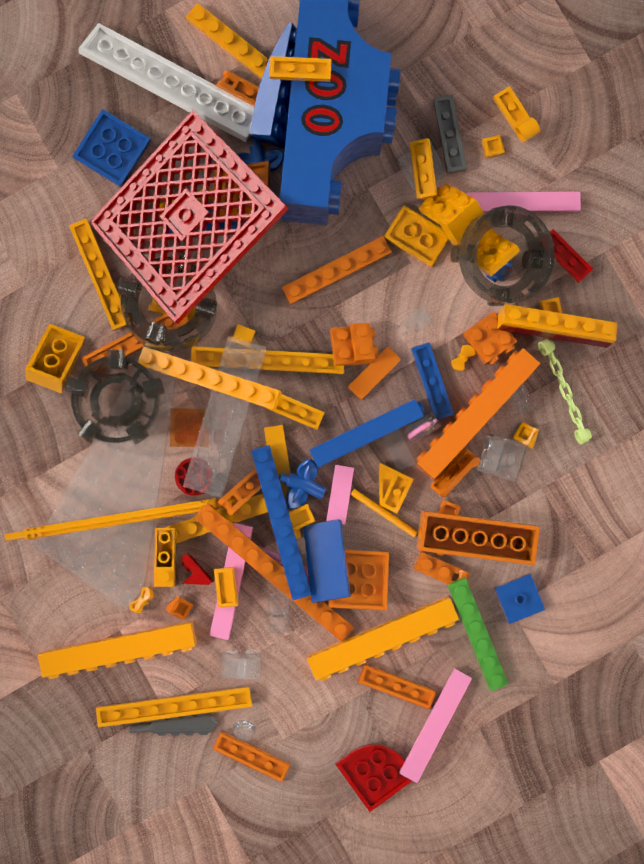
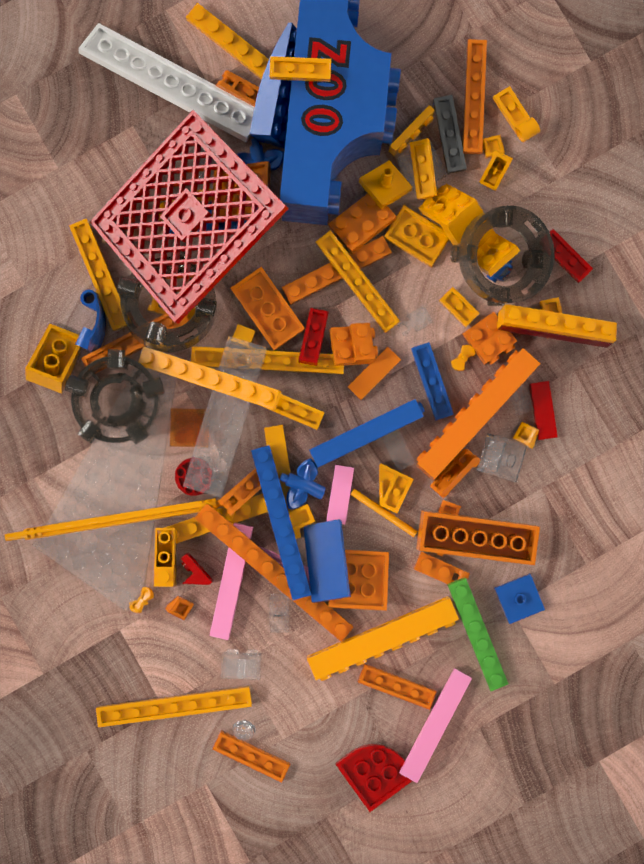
light orange brick [38,621,197,679] -> none
blue plate [72,109,152,188] -> none
dark grey sword [129,713,219,736] -> none
light orange tile [214,567,238,608] -> none
clear head [404,413,442,445] -> none
bright pink tile [466,192,581,213] -> none
yellowish green piece [538,339,592,445] -> none
none -> blue panel [76,289,106,351]
none -> orange plate [230,266,305,351]
none -> red tile [298,308,329,366]
none -> light orange tile [315,230,400,333]
none -> orange plate [328,193,397,254]
none -> light orange tile [359,160,412,209]
none -> light orange plate [389,105,435,156]
none -> light orange plate [439,287,480,328]
none -> orange plate [463,39,487,154]
none -> light orange slope [479,150,513,191]
none -> red tile [529,381,558,440]

